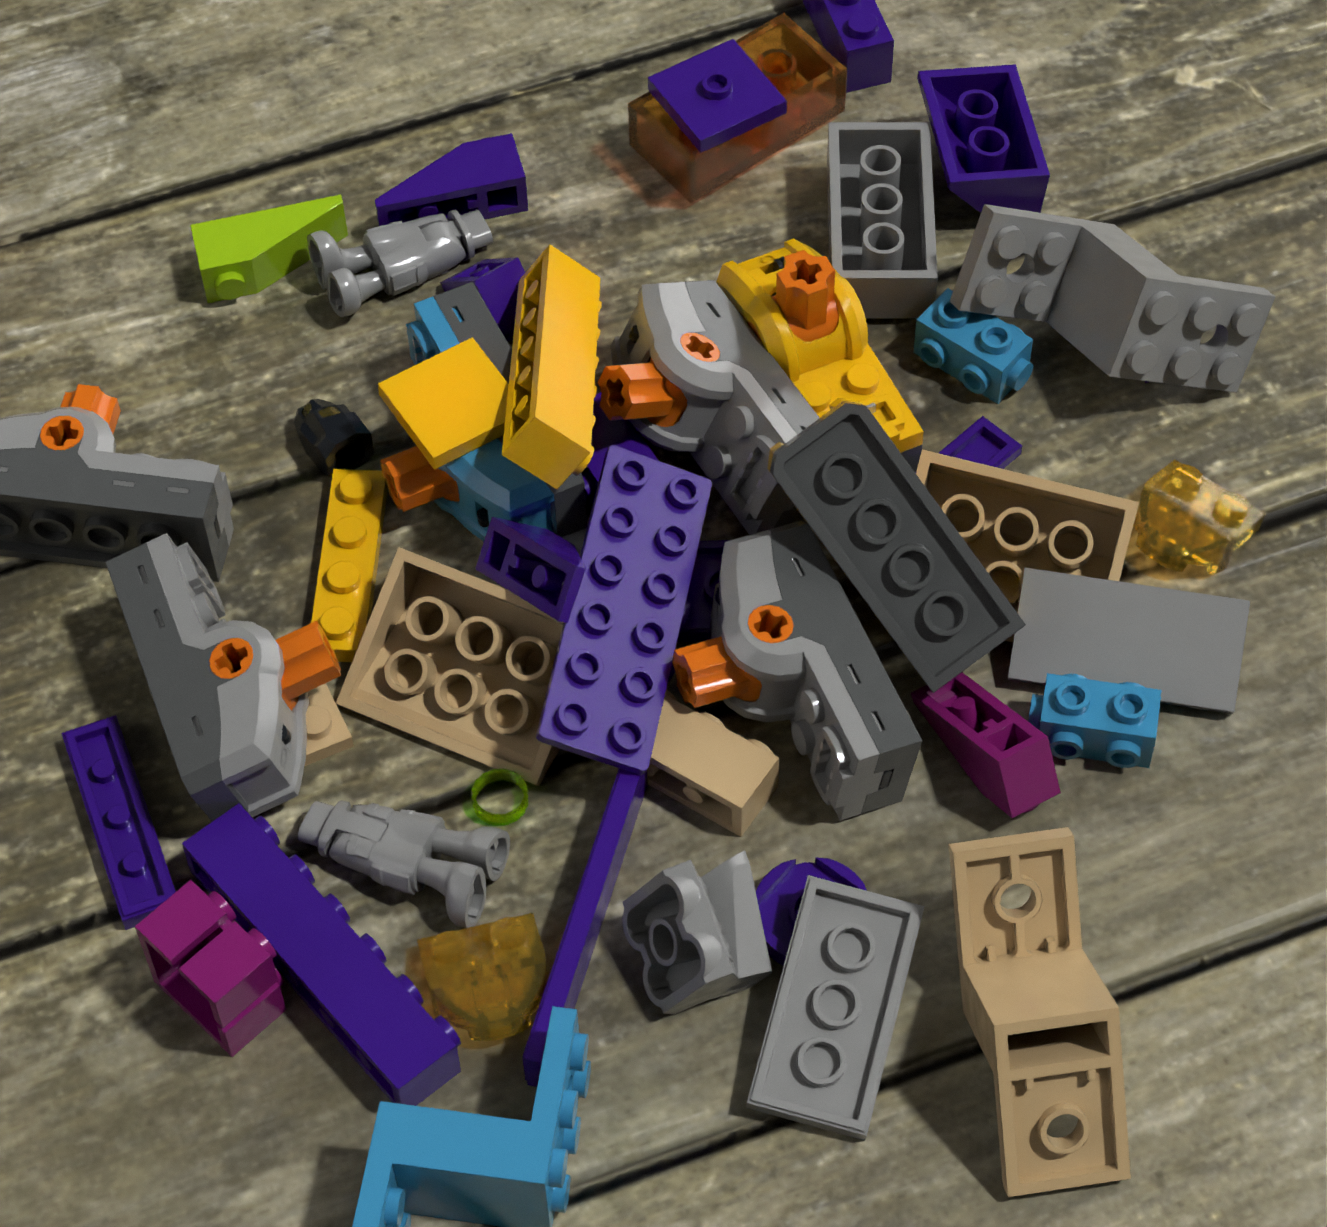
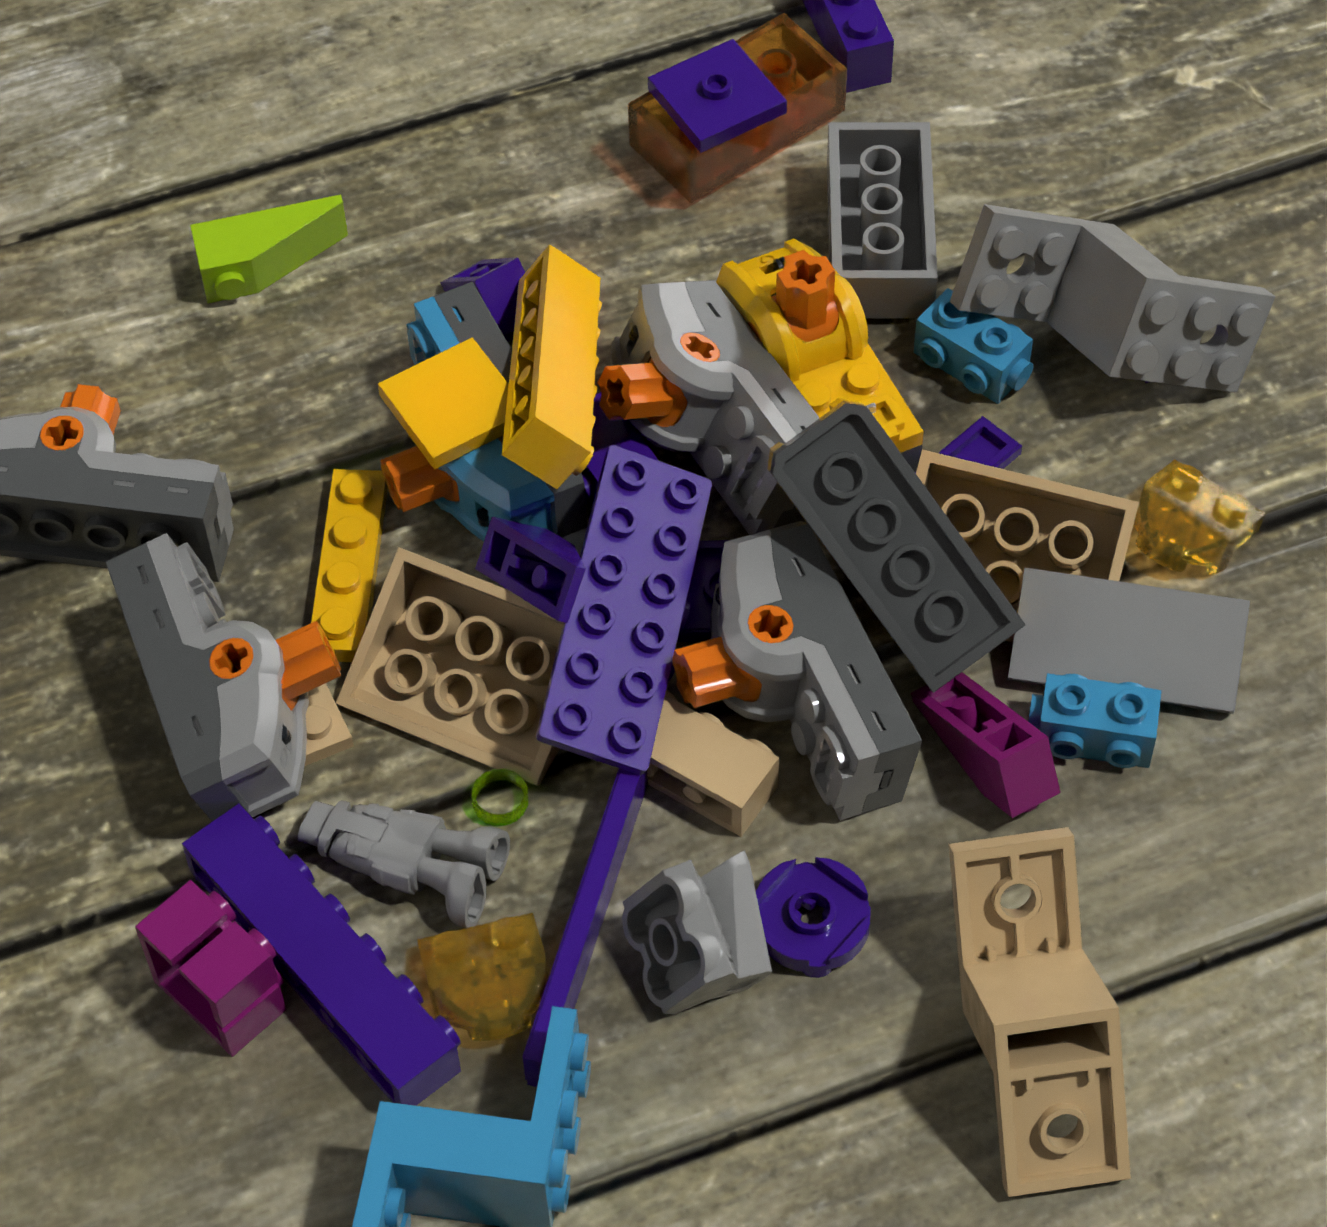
dark purple tile [61,715,176,930] -> none
black rock [294,399,374,477] -> none
light grey piece [307,210,493,317] -> none
dark purple slope [375,133,528,226] -> none
light grey tile [746,875,925,1141] -> none
dark purple slope [917,64,1050,213] -> none

